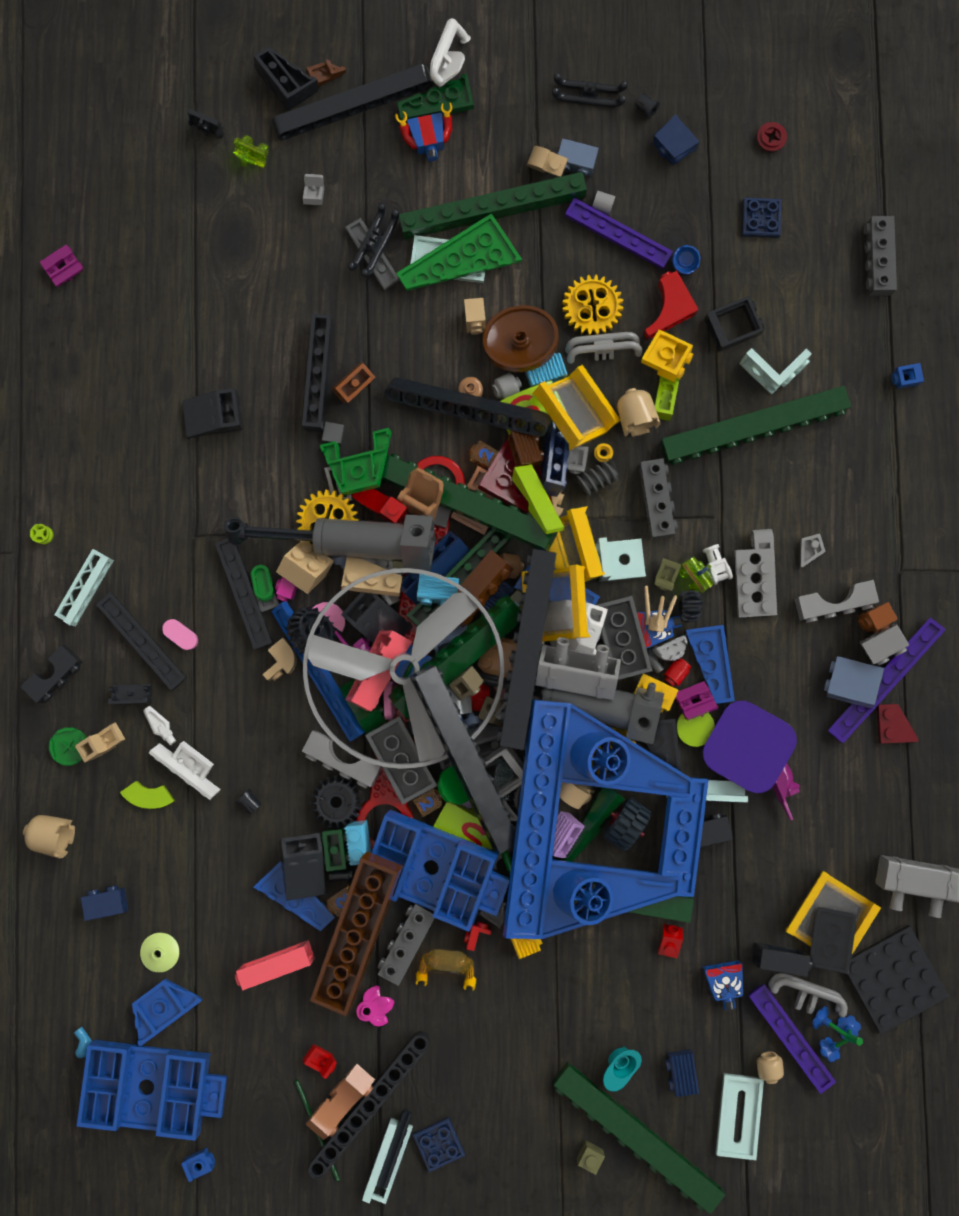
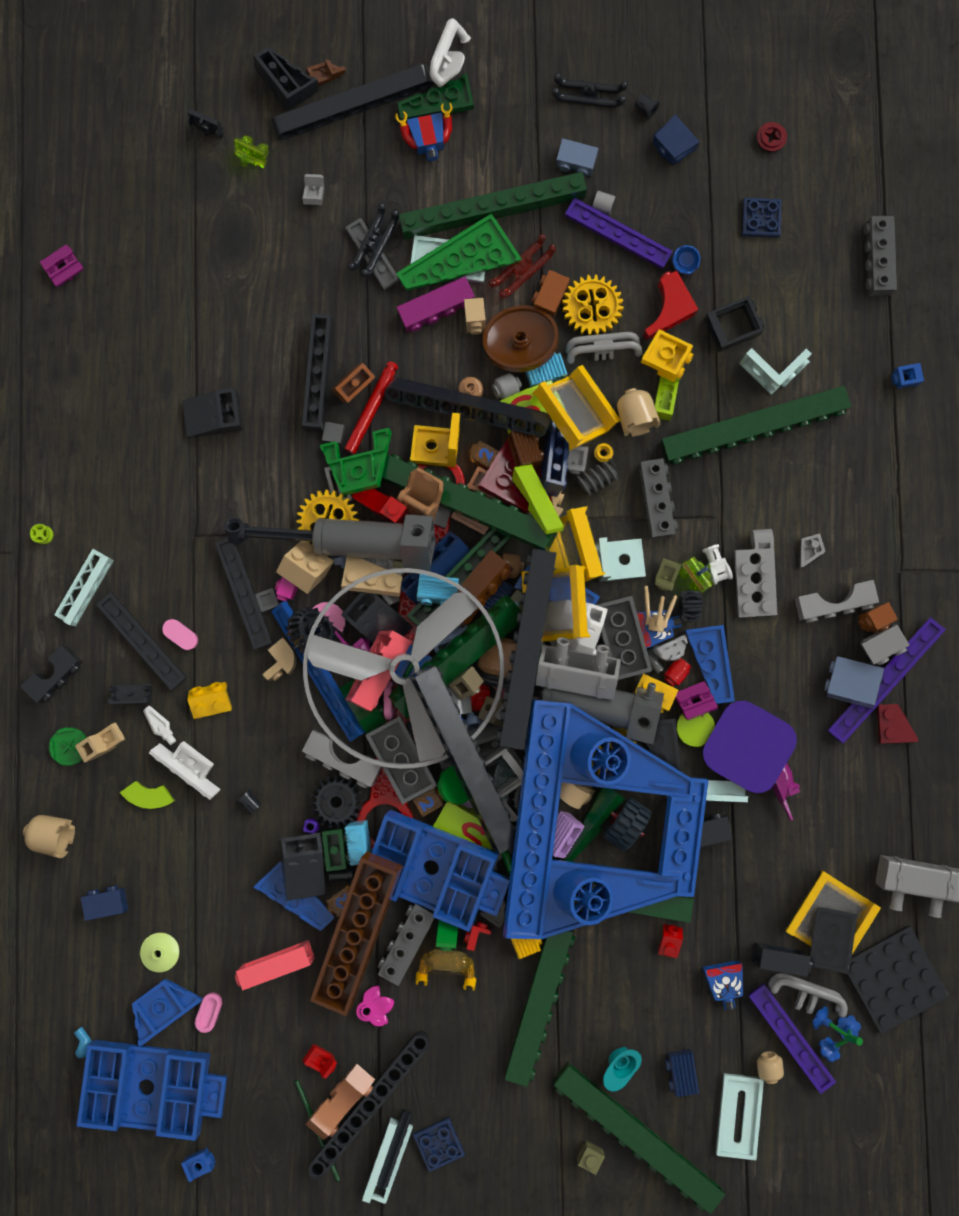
green tile [251,565,275,602] -> none
tan brick [527,146,568,177] -> none
none -> yellow bracket [187,682,232,719]
none -> bright pink tile [195,993,222,1033]
none -> dark purple hose [303,818,320,834]
none -> red piece [344,361,398,455]
none -> magenta brick [397,276,475,332]
none -> yellow bracket [410,413,460,468]
none -> green slope [436,920,458,951]
none -> clear red piece [489,234,556,299]
none -> dark green brick [504,930,575,1087]
none -> dark orange brick [532,270,570,318]

